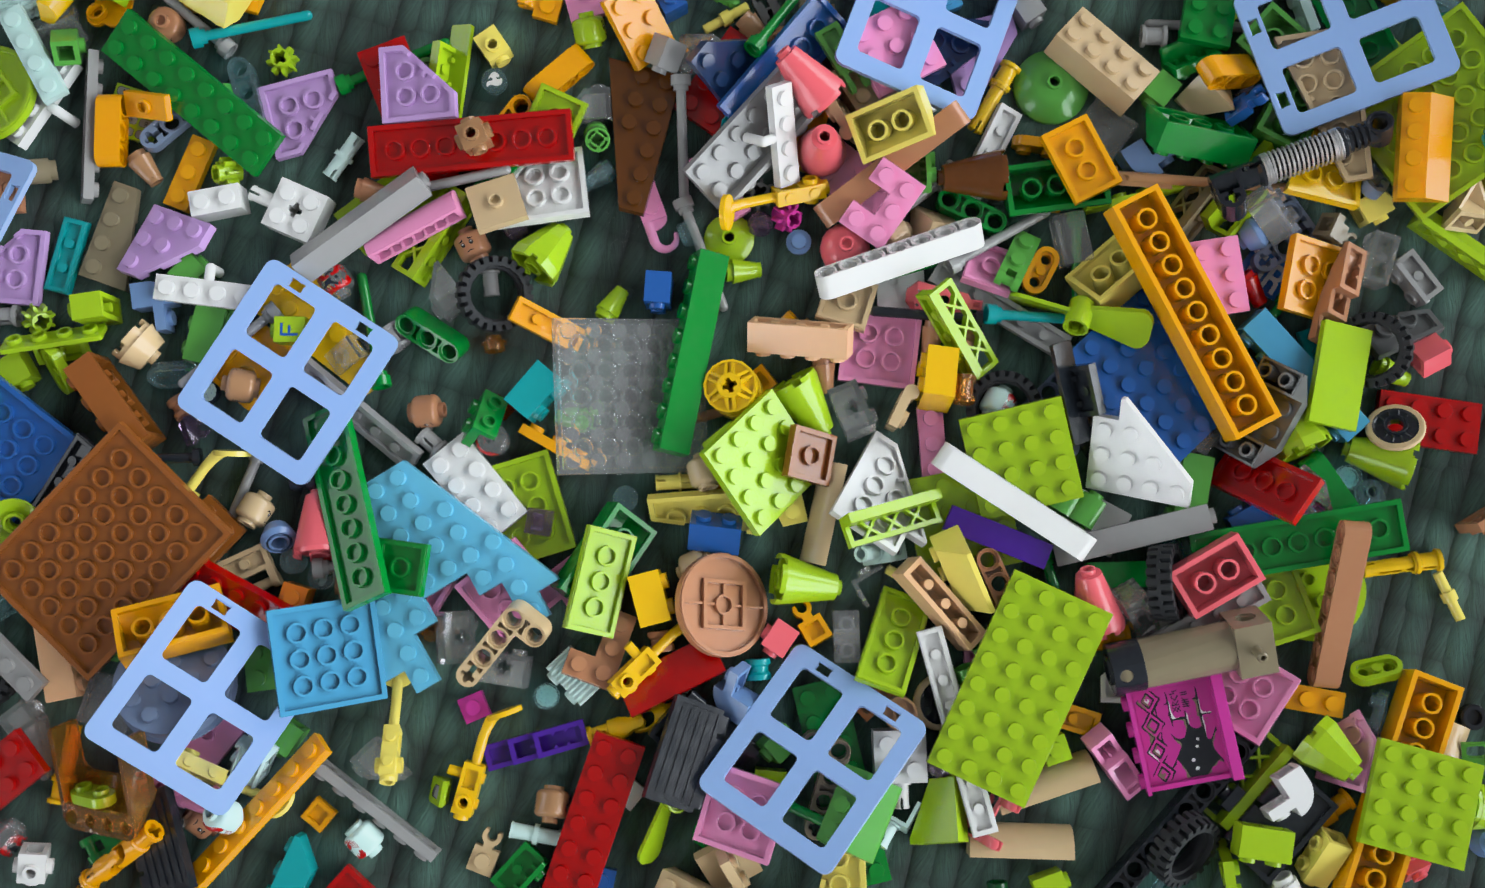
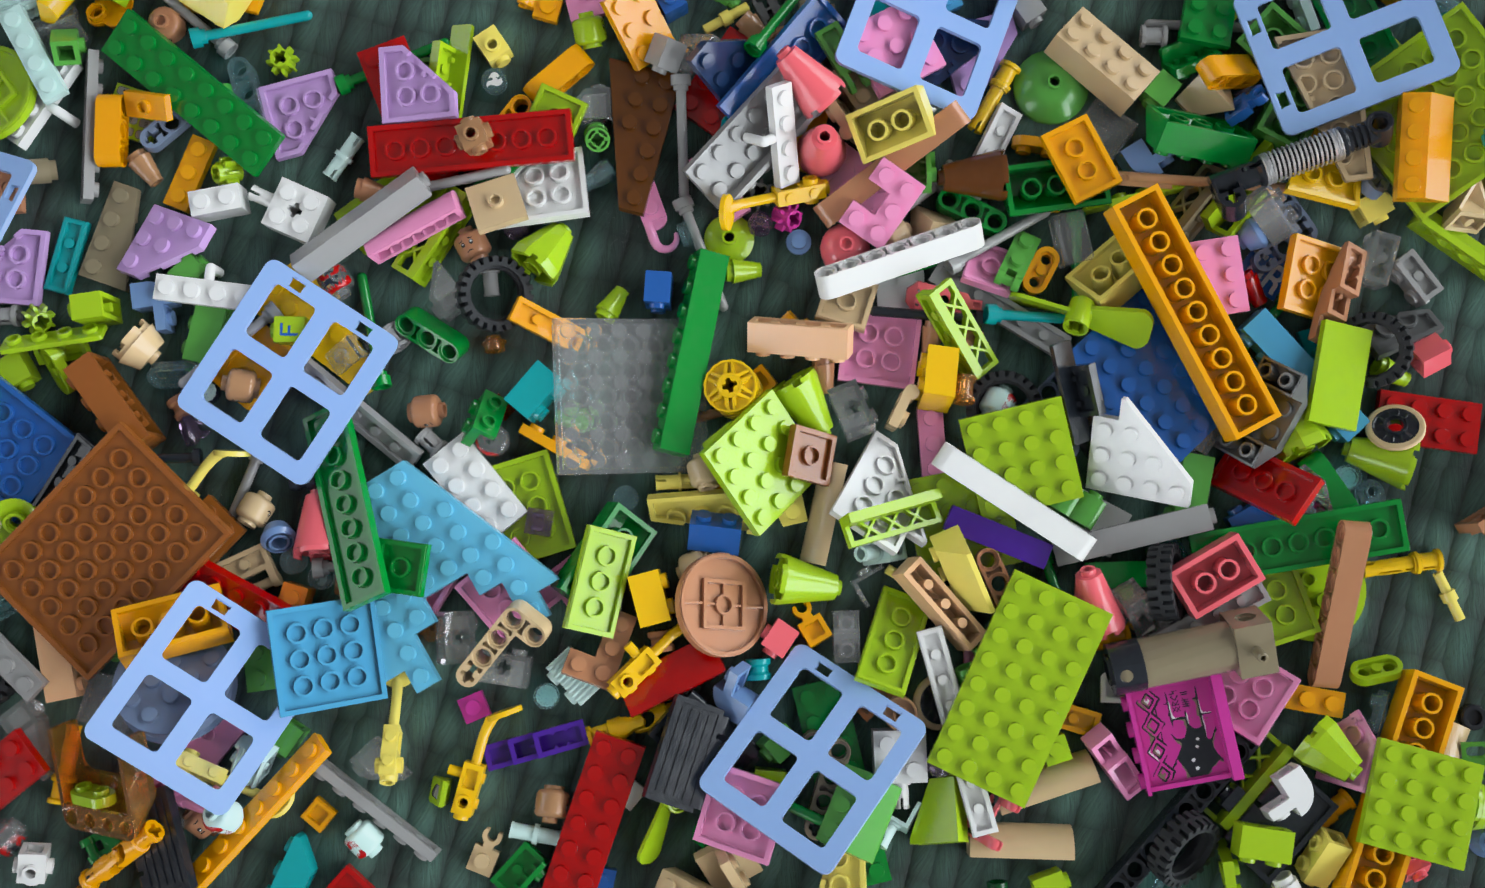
dark tan piece [1312,213,1357,247] -> none

